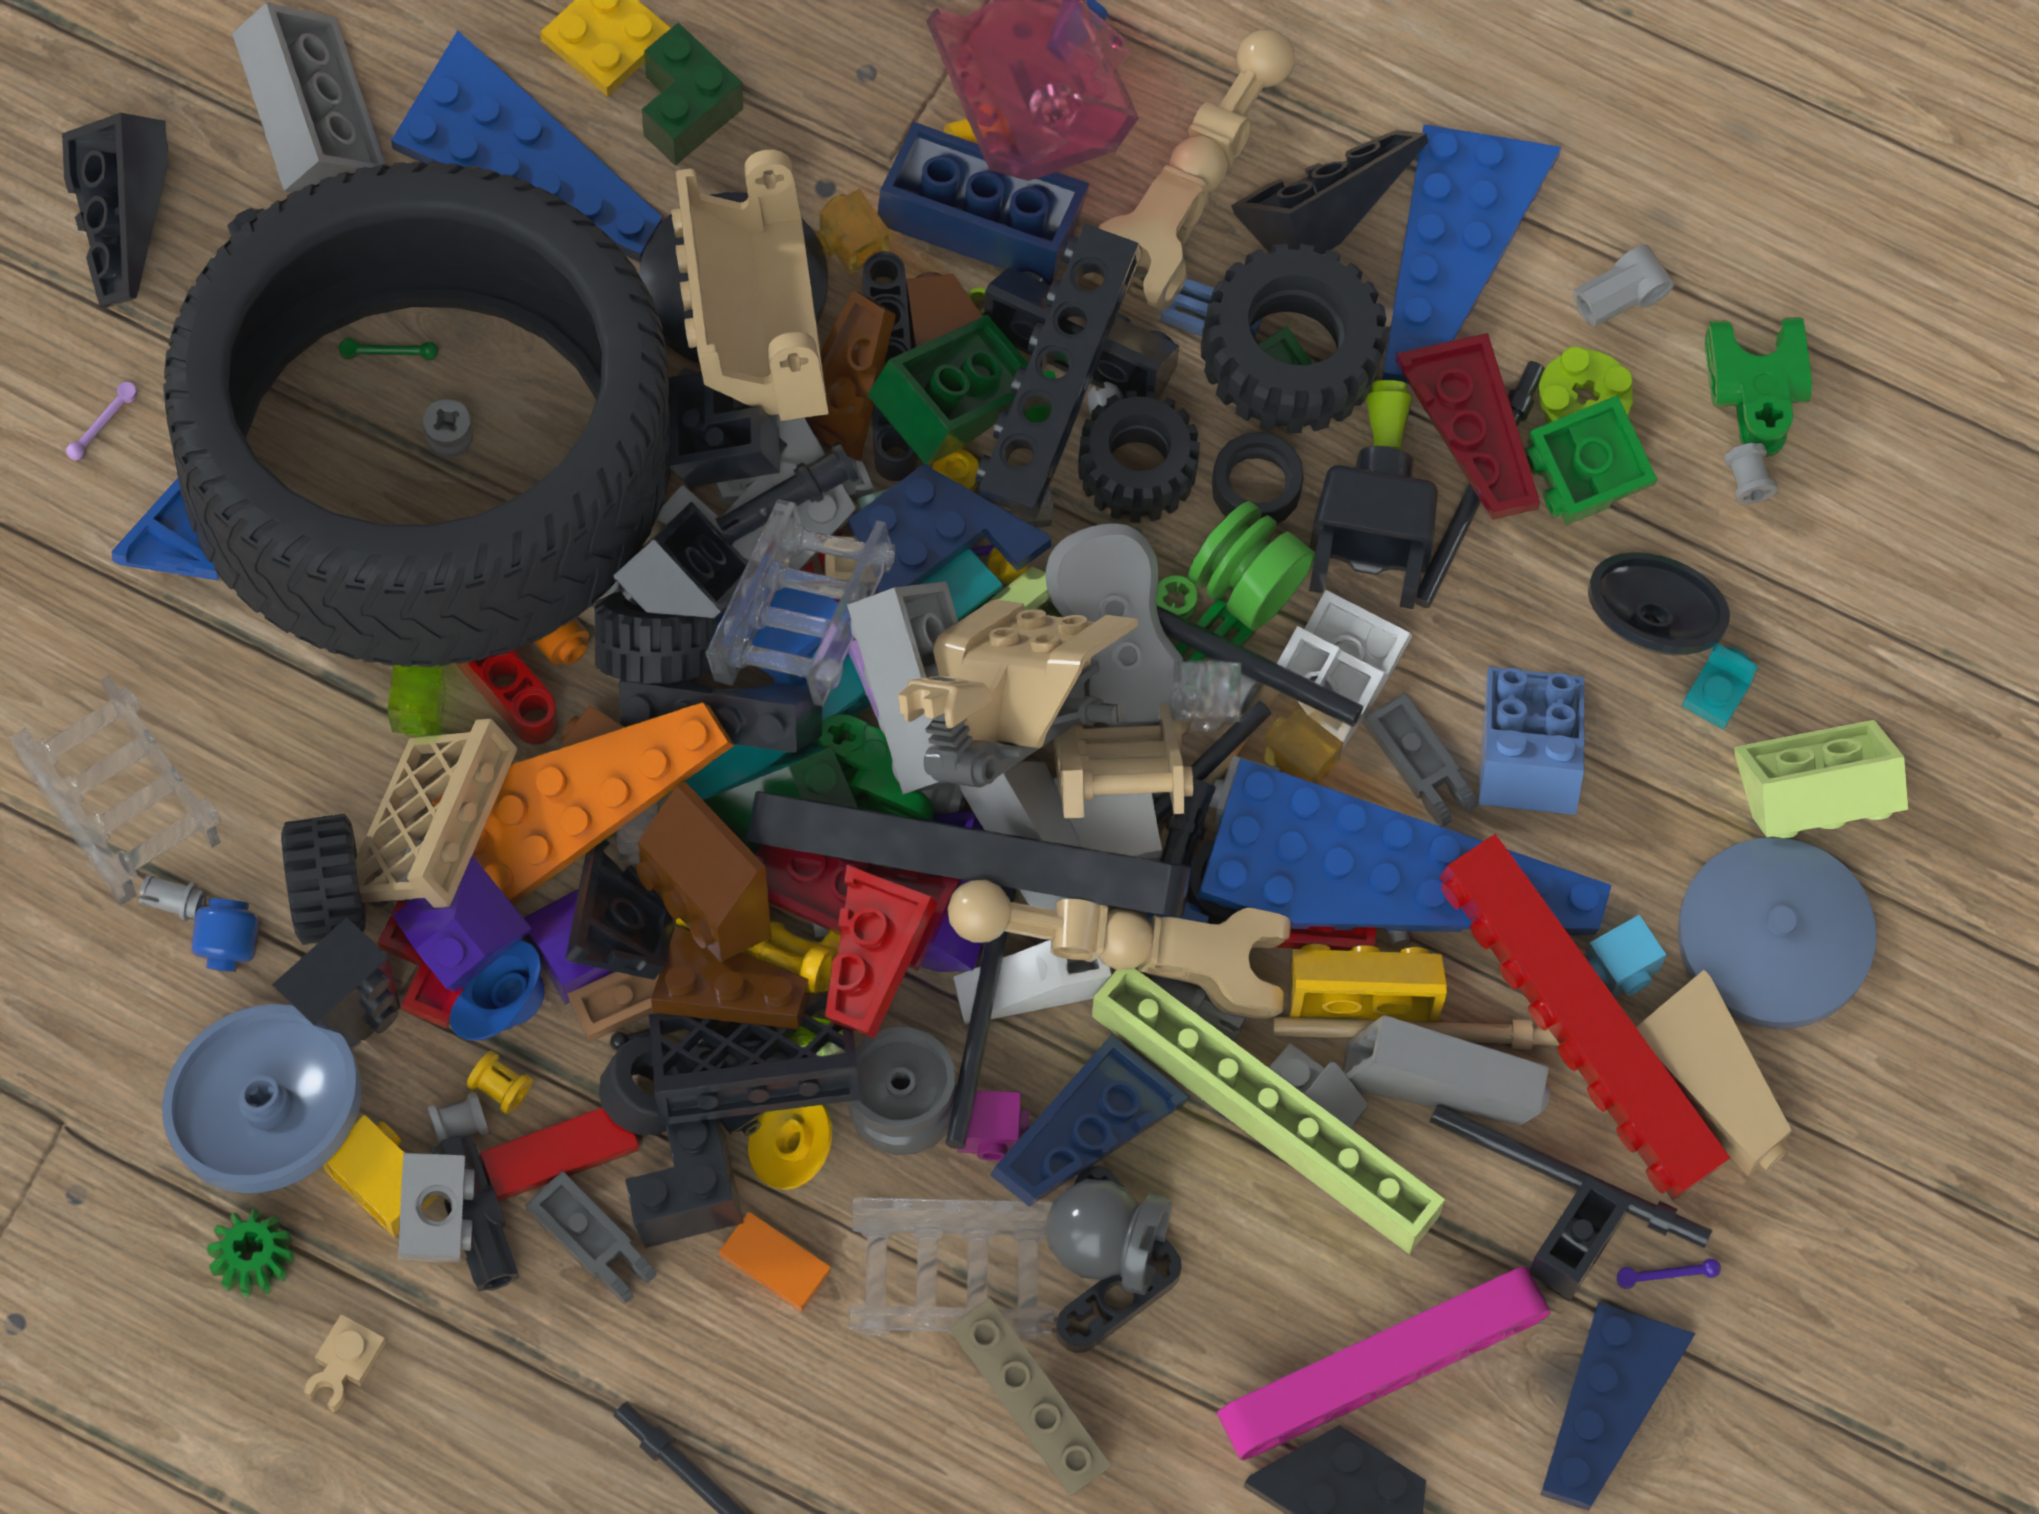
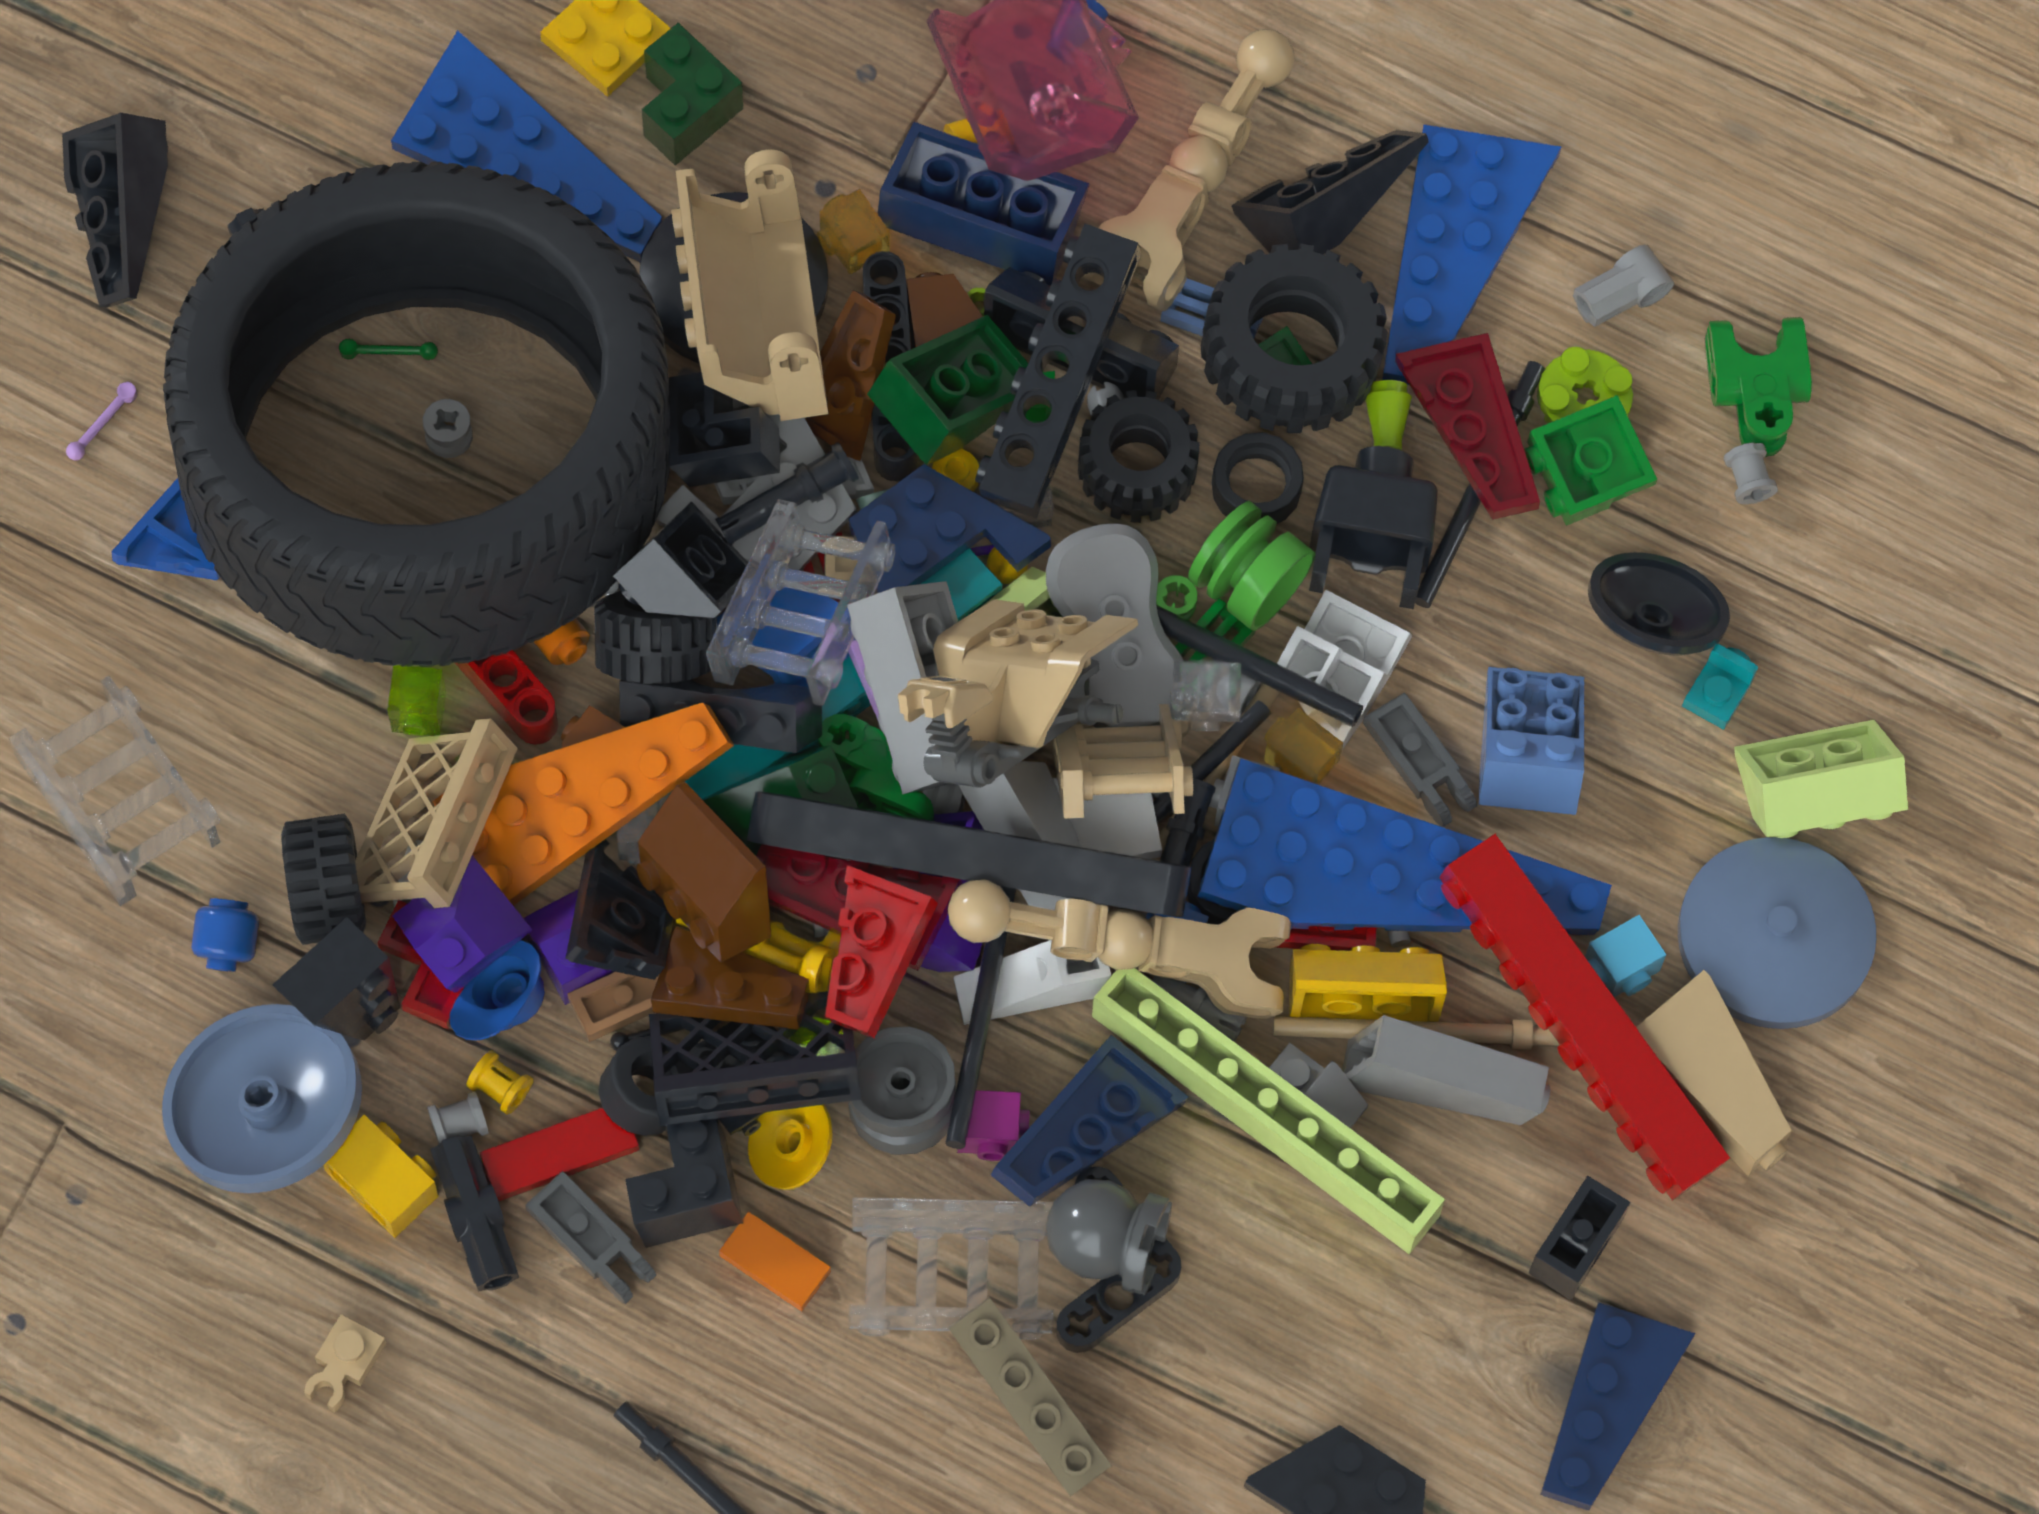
light grey pin [139,874,206,922] -> none
green gear [207,1209,295,1298] -> none
light grey slope [232,3,386,192] -> none
light grey brick [398,1153,474,1263] -> none
dark pink beam [1217,1267,1551,1461] -> none
black bar [1430,1104,1713,1248] -> none
dark purple hinge [1616,1258,1721,1289] -> none

